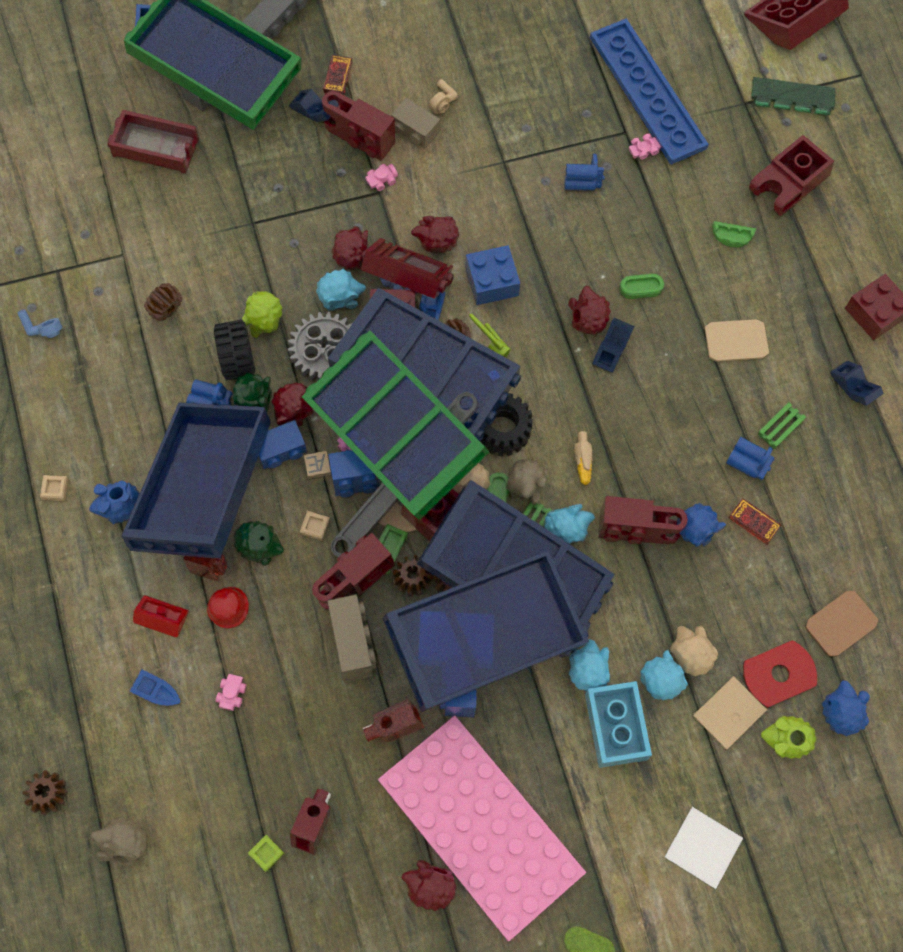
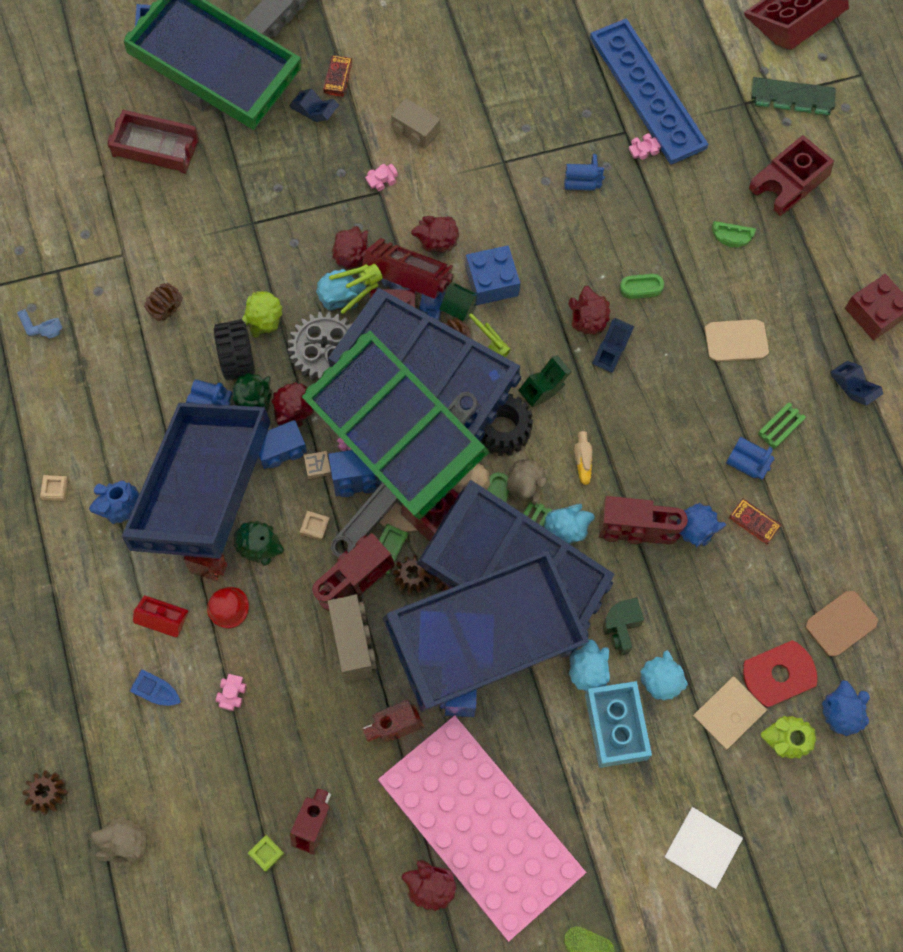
dark red brick [322,91,395,161] -> none
tan plate [428,79,458,114] -> none
tan animal [670,626,718,676] -> none
none -> lime plant [329,264,383,314]
none -> dark green piece [439,282,478,321]
none -> dark green brick [518,355,572,407]
none -> dark green brick [603,597,644,655]

